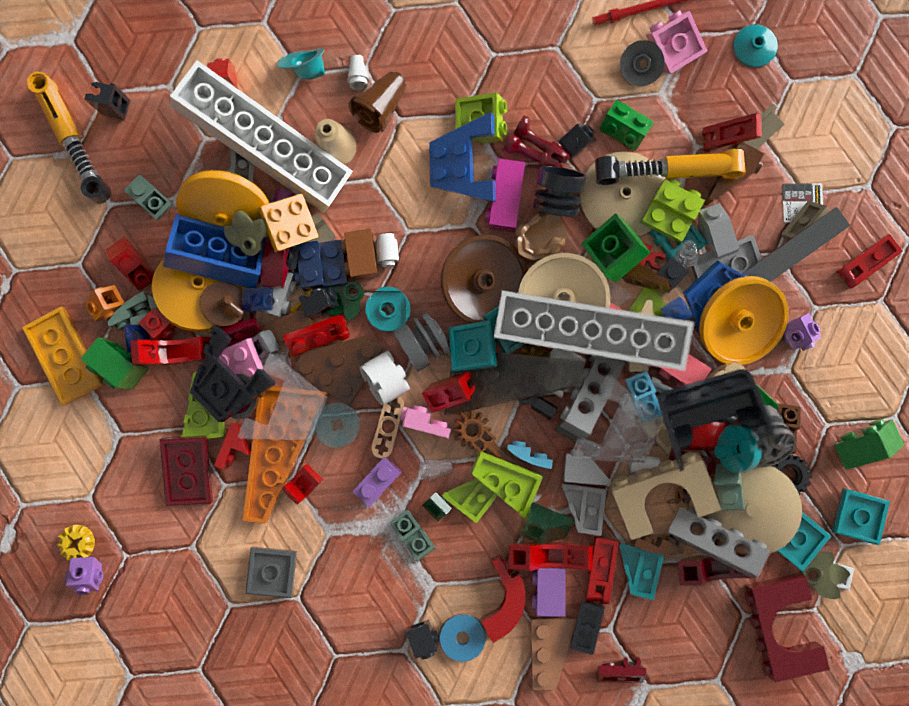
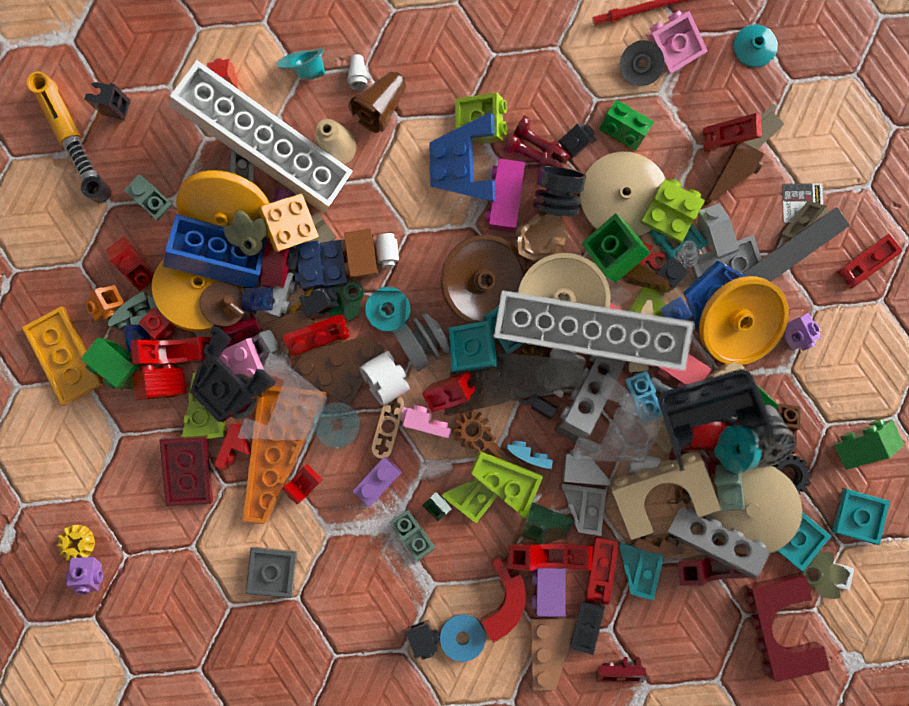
piece [595,149,745,185] -> none
none -> red brick [132,364,187,401]

